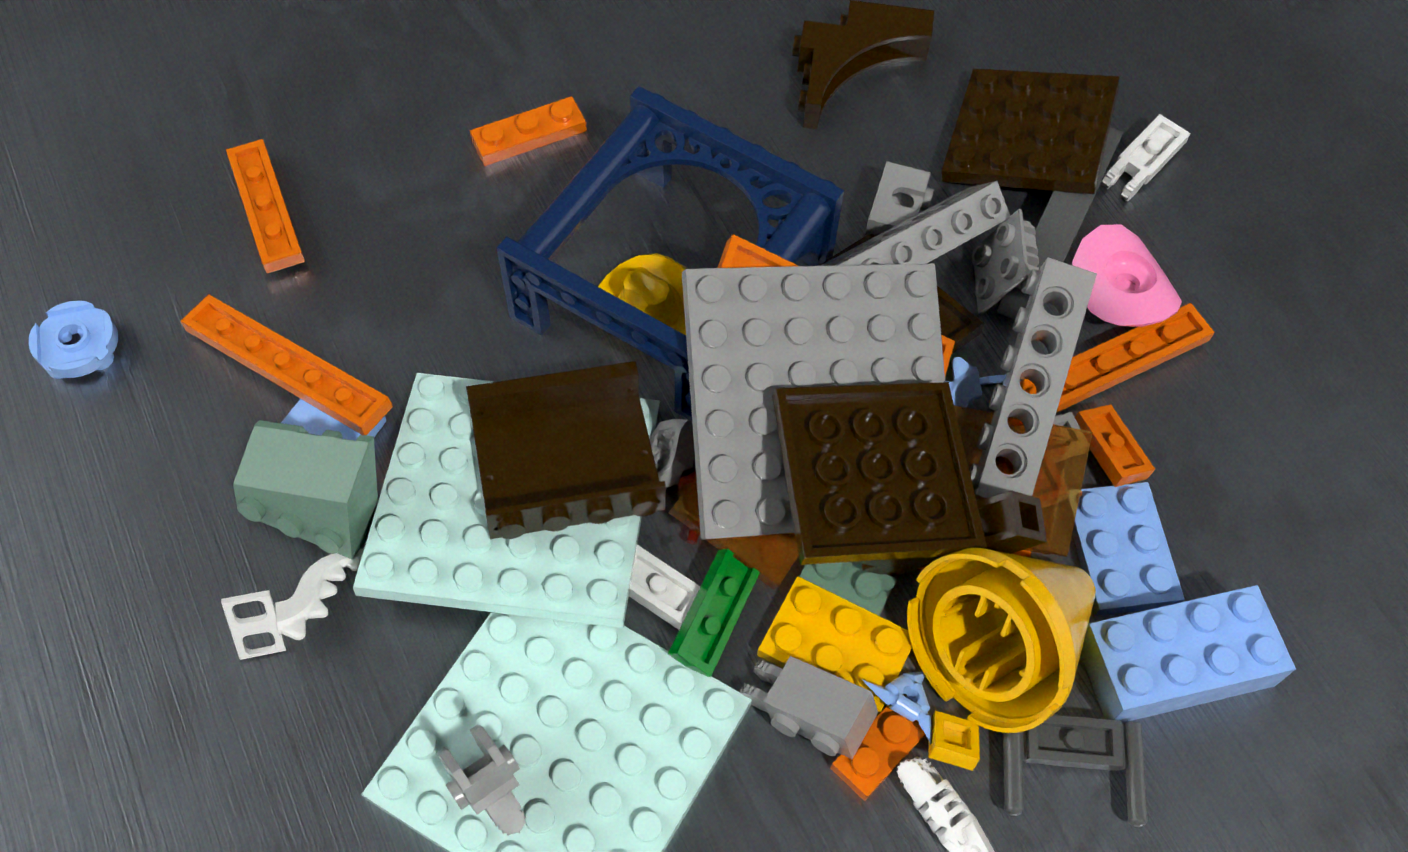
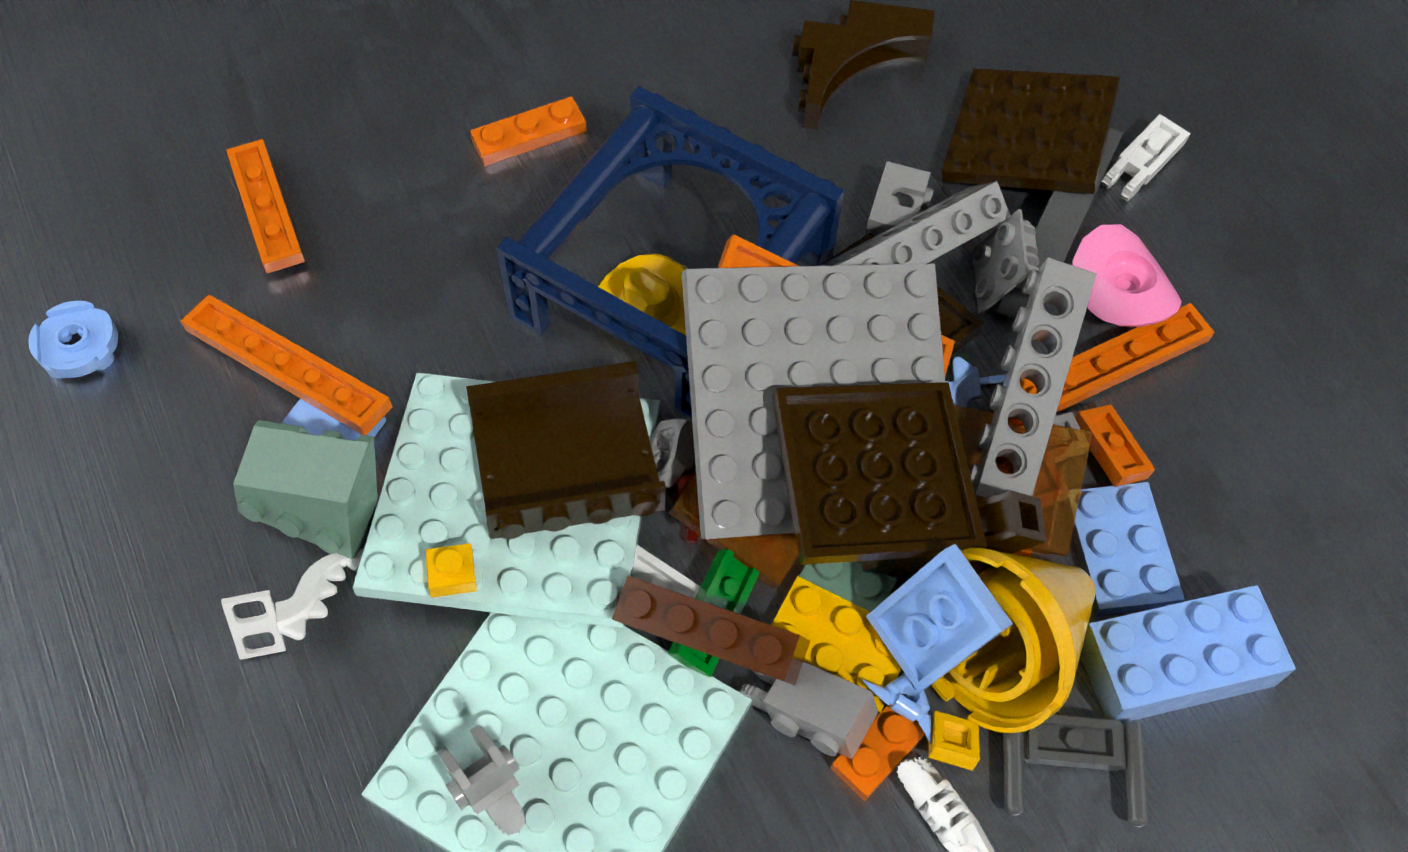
none -> yellow plate [426,543,477,598]
none -> reddish brown arch [612,576,810,686]
none -> light blue plate [866,544,1013,693]

